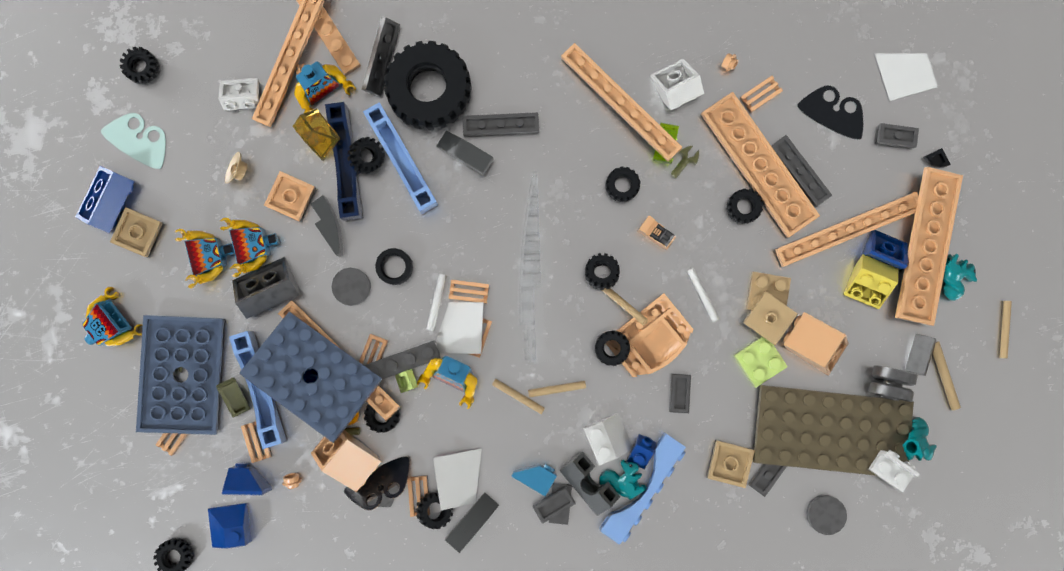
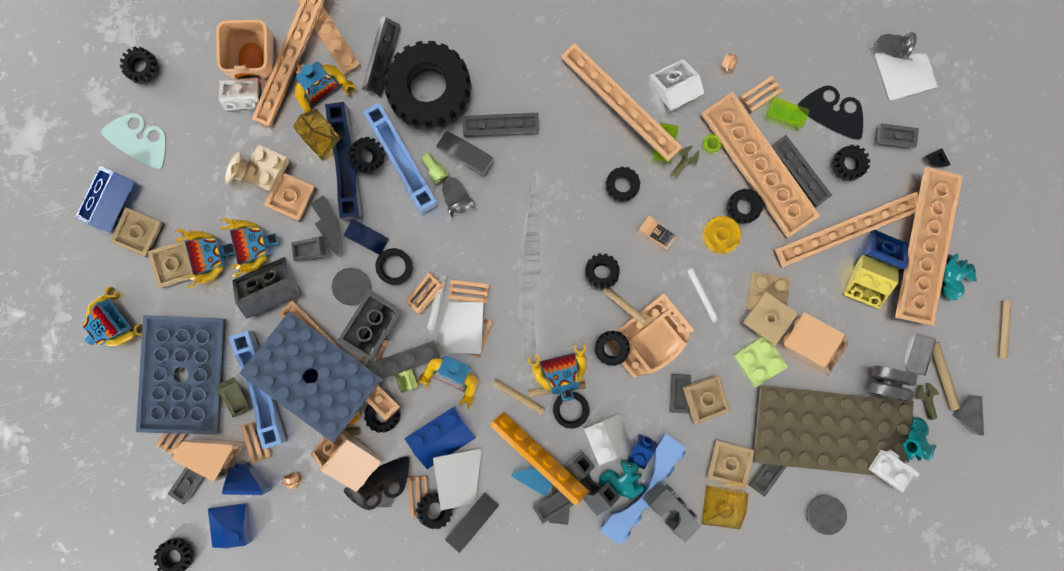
none -> tan plate [148,240,193,288]
none -> flat silver plate [168,467,203,505]
none -> light nougat slope [172,439,244,482]
none -> light nougat piece [216,19,274,79]
none -> tan plate [242,144,290,193]
none -> flat silver tile [291,236,326,261]
none -> flat silver slope [338,291,402,361]
none -> dark blue slope [343,219,389,255]
none -> blue slope [404,405,476,469]
none -> light nougat tile [405,272,444,314]
none -> yellowish green piece [422,153,449,185]
none -> flat silver piece [442,177,475,217]
none -> light orange plate [490,412,590,506]
none -> torso [527,342,587,402]
none -> black tyre [553,392,590,429]
none -> dark grey arch [642,482,701,543]
none -> tan plate [682,375,731,424]
none -> clear yellow slope [701,485,749,529]
none -> lime tile [702,134,722,154]
none -> yellow tile [703,216,741,254]
none -> clear neon green plate [766,97,810,128]
none -> black tyre [832,144,871,181]
none -> flat silver piece [876,32,917,60]
none -> olive bar [916,383,939,420]
none -> flat silver slope [952,395,984,435]

